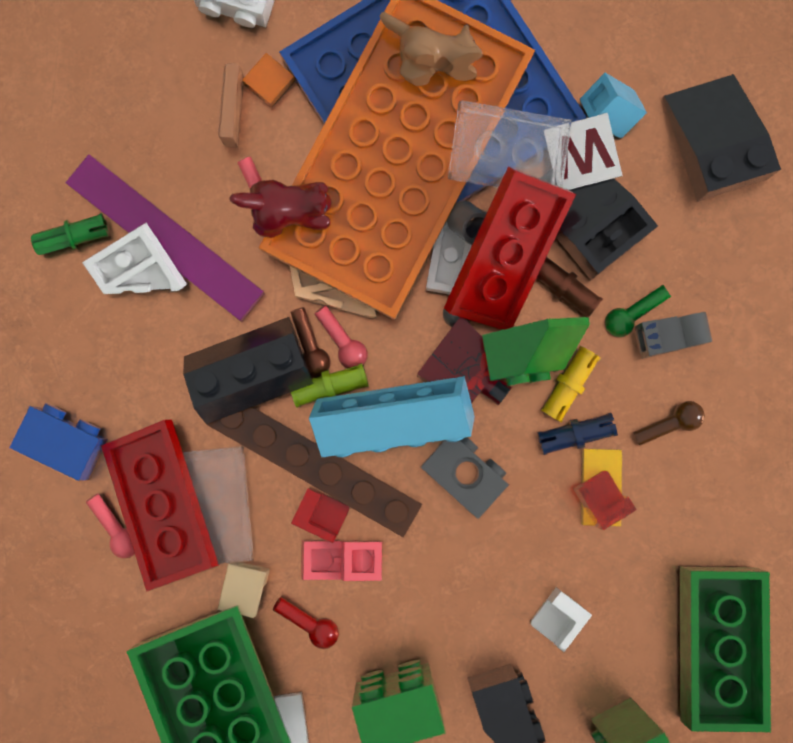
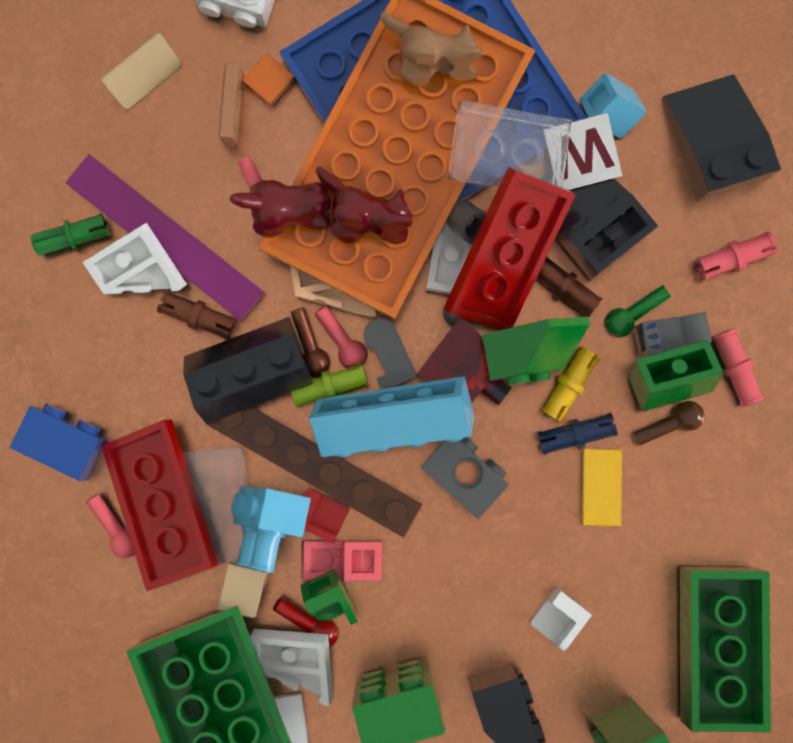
clear red panel [573,470,637,530] -> none
none -> tan slope [101,33,182,110]
none -> copper pin [157,290,237,340]
none -> medium azure brick [231,486,311,573]
none -> white wing [250,628,334,706]
none -> green panel [300,569,358,625]
none -> dark red animal [316,167,412,244]
none -> dark grey leg [363,318,418,389]
none -> green brick [629,340,723,412]
none -> coral pin [696,231,778,280]
none -> coral pin [712,328,764,407]

